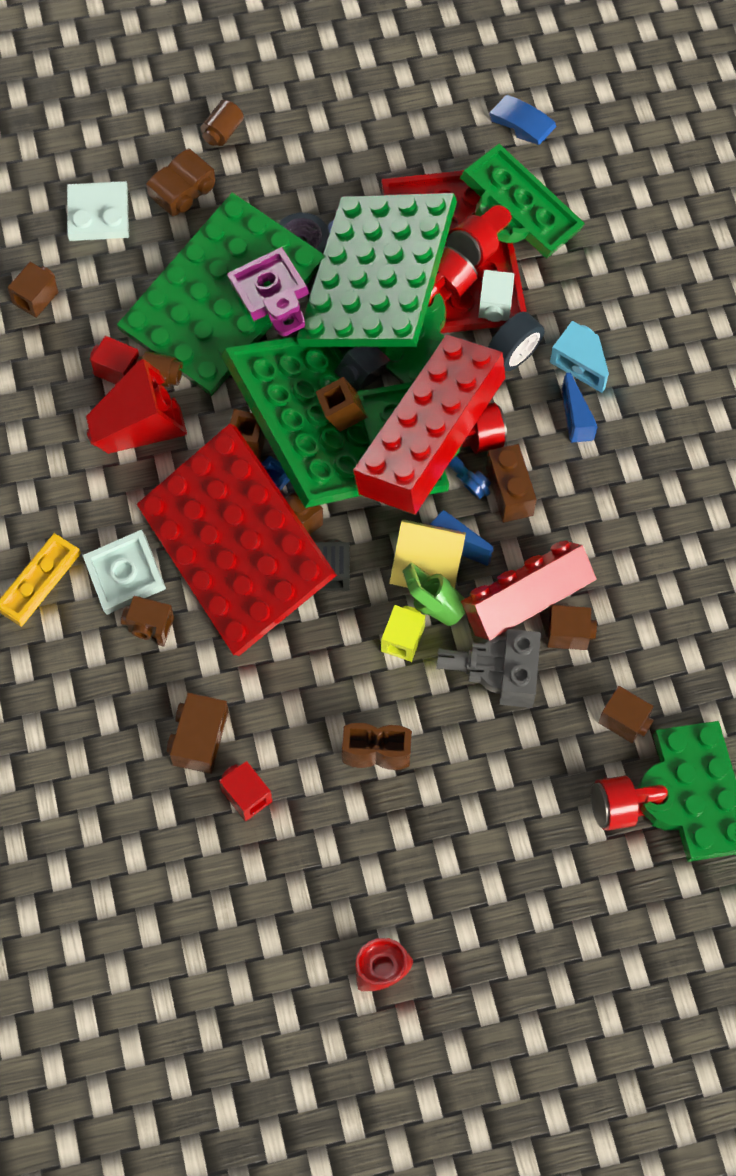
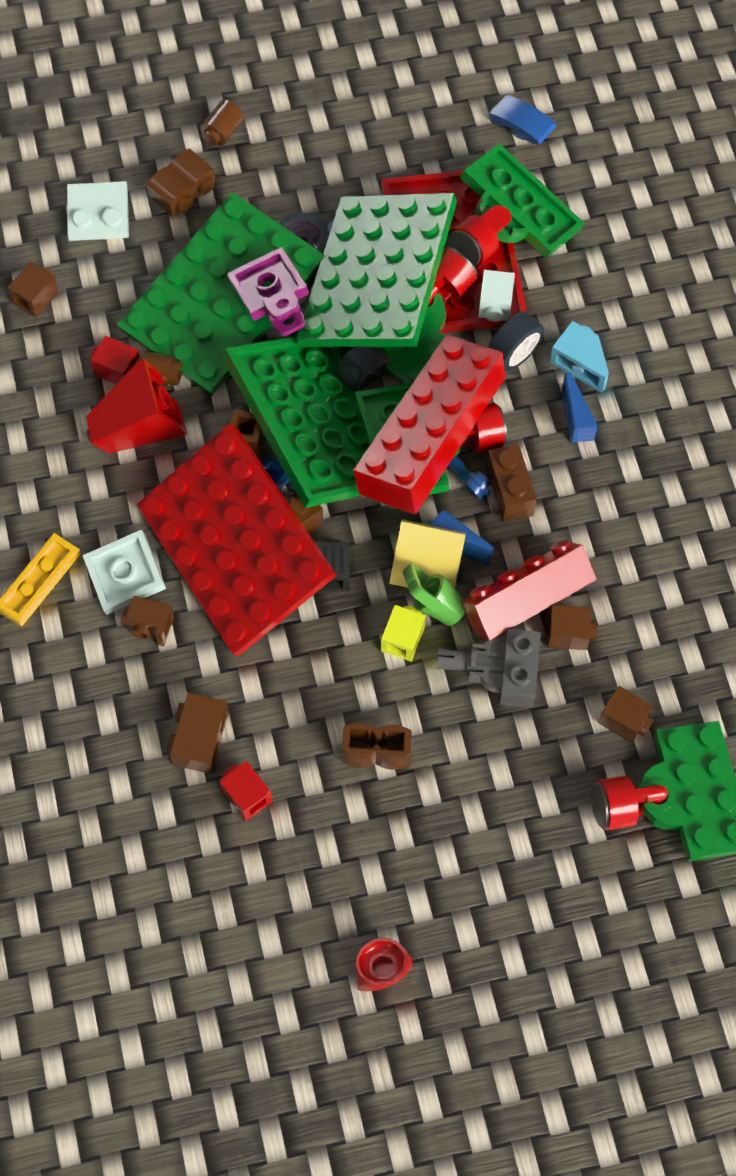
reddish brown brick [316,377,368,432] -> none

